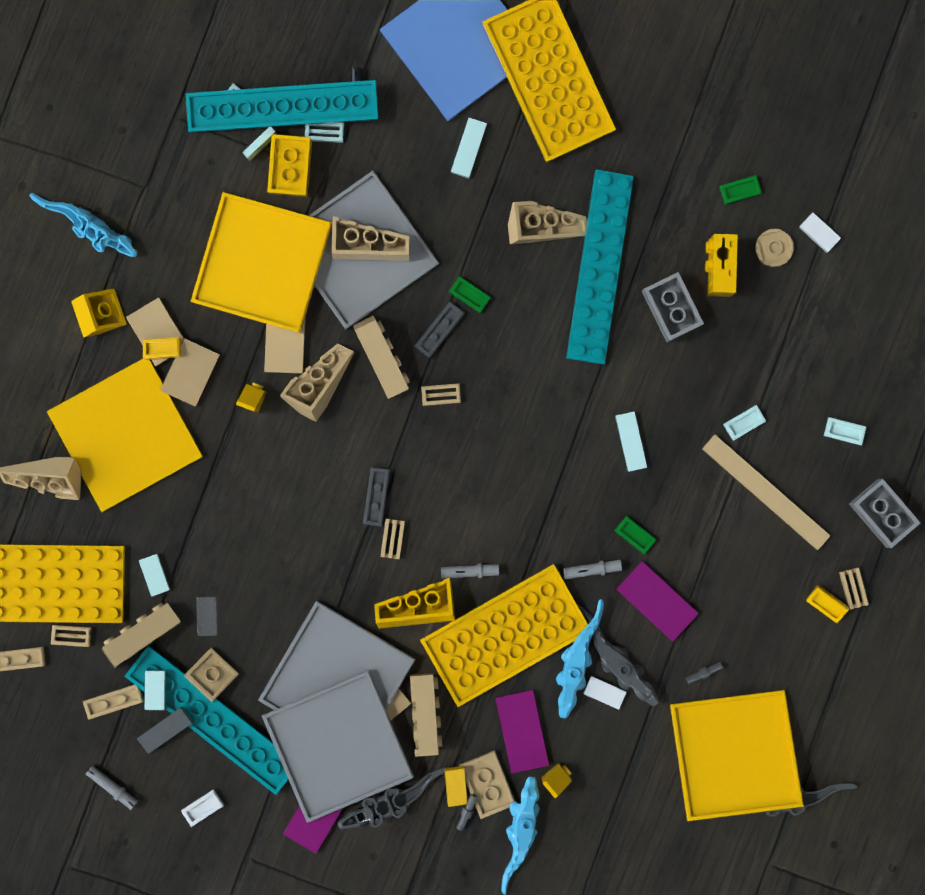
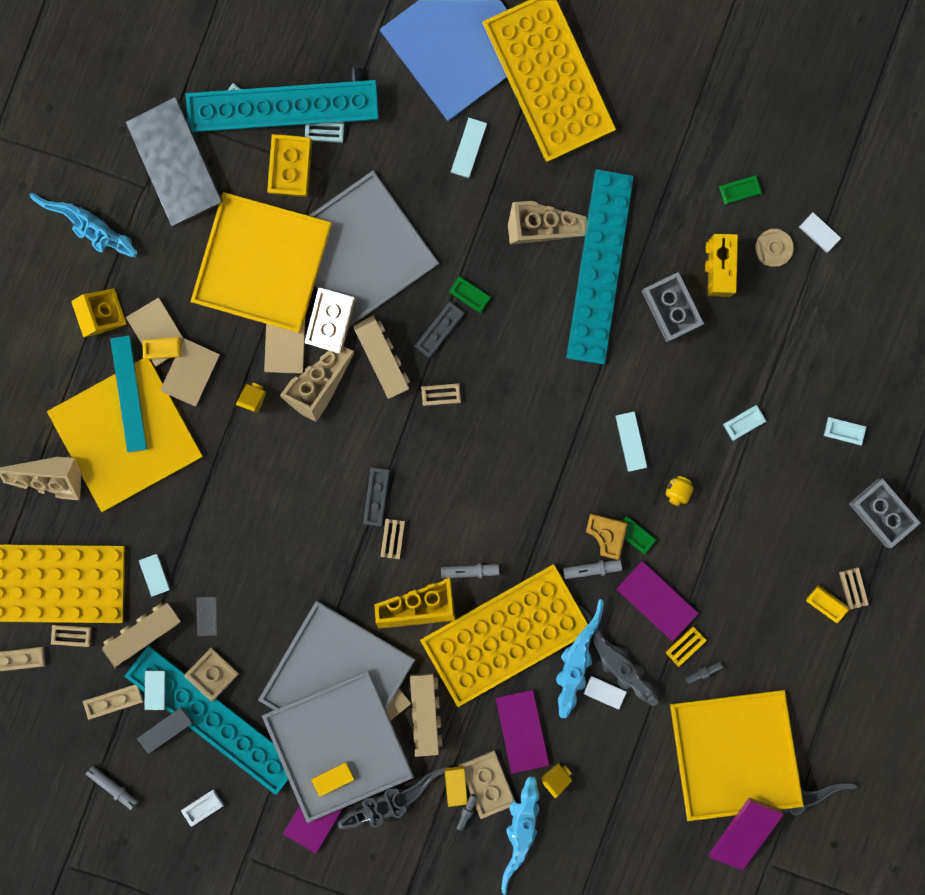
light aqua tile [243,127,277,161] -> none
tan wedge [332,216,410,261] -> none
tan tile [702,435,830,550] -> none
none -> teal tile [110,336,147,452]
none -> tile [126,97,224,227]
none -> tile [305,287,356,353]
none -> yellow tile [311,762,355,797]
none -> pearl gold tile [586,513,628,560]
none -> yellow tile [665,626,707,667]
none -> yellow head [666,476,694,506]
none -> magenta tile [709,797,783,870]

